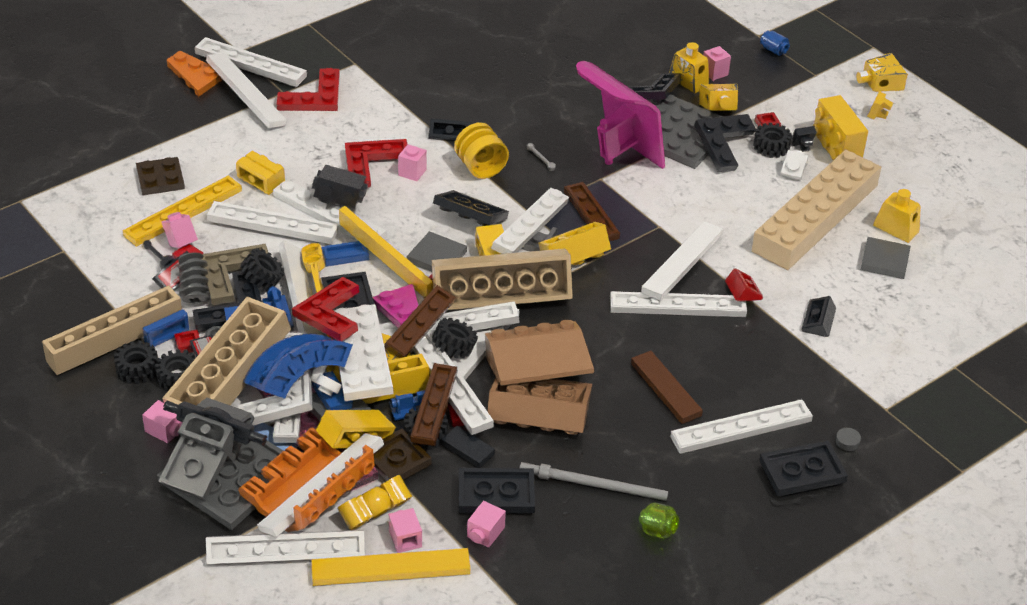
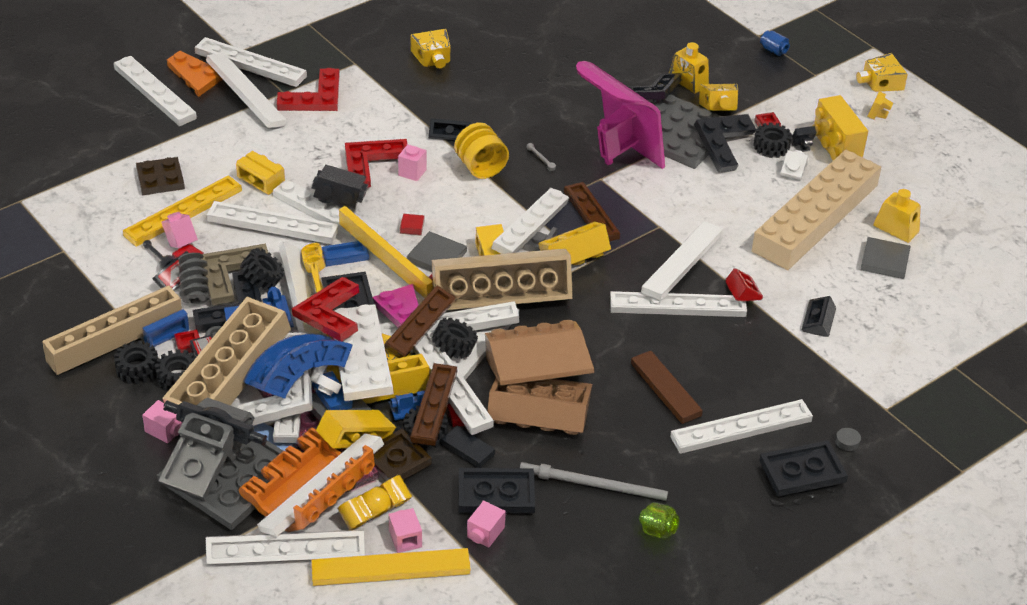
black plate [433,190,509,226] -> none
bright pink brick [703,46,731,81] -> none
none -> white plate [114,56,197,126]
none -> red tile [400,213,425,235]
none -> yellow torso [411,29,450,68]

